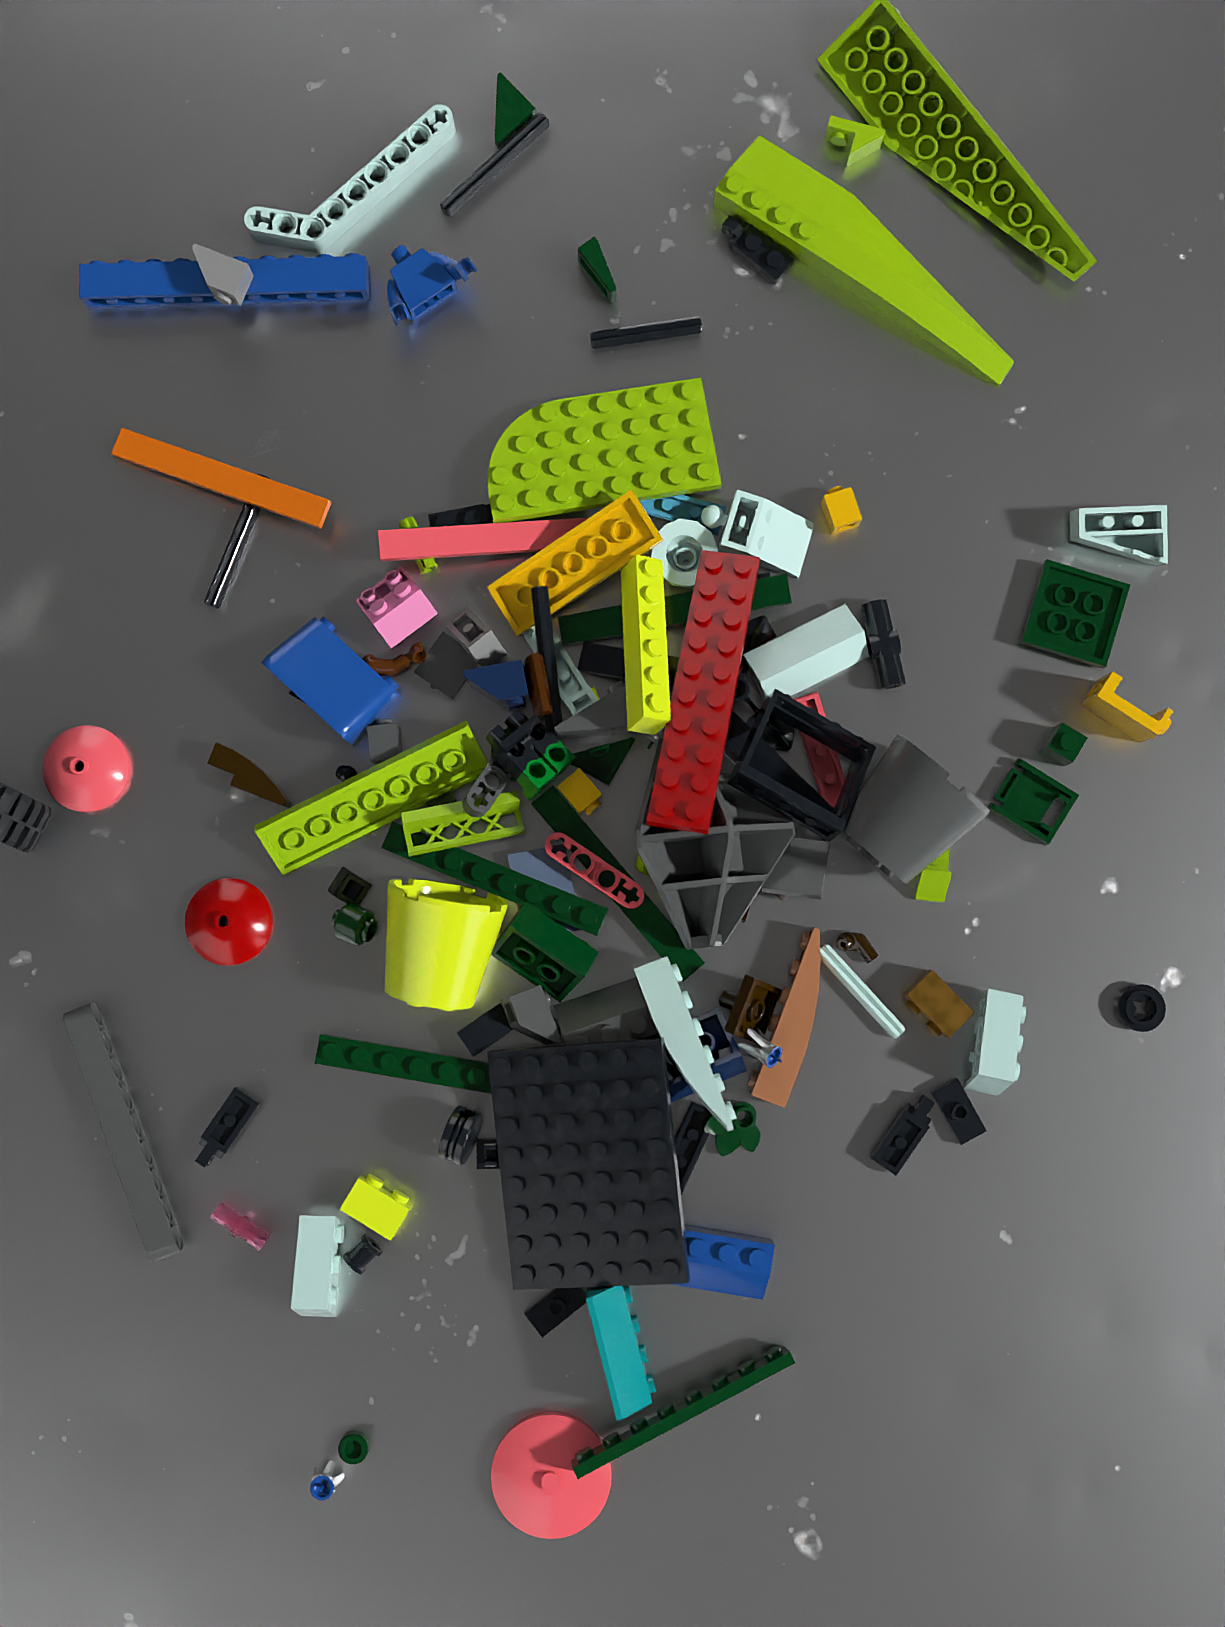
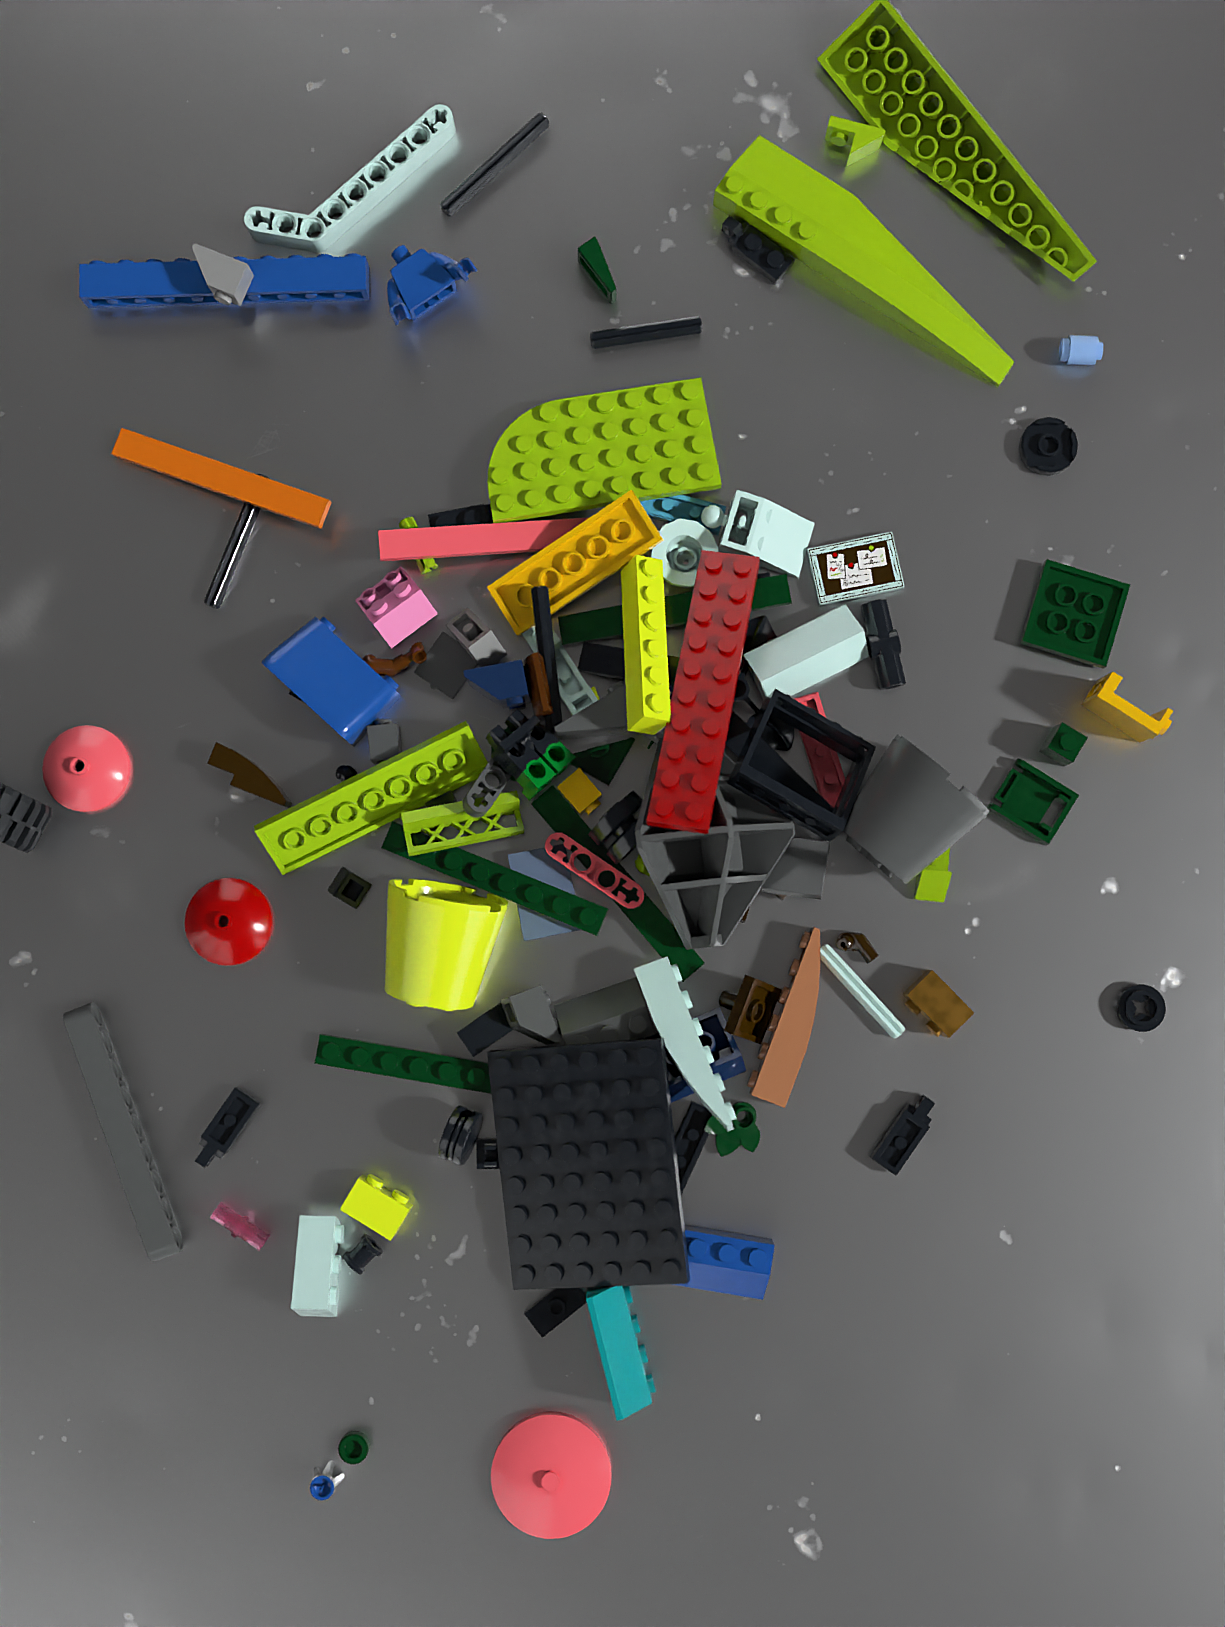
dark green head [331,903,378,946] -> none
dark green slope [491,902,599,1003] -> none
dark green tile [494,72,536,147] -> none
dark green plate [571,1346,795,1479] -> none
flat silver piece [738,1028,782,1068] -> none
yellow brick [820,486,862,535] -> none
black plate [930,1078,987,1145] -> none
light aqua wedge [963,989,1026,1096] -> none
light aqua wedge [1069,505,1168,566] -> none
none -> black wheel [588,790,643,865]
none -> tile [806,532,905,607]
none -> black tile [1019,417,1078,476]
none -> light blue brick [1059,335,1103,366]

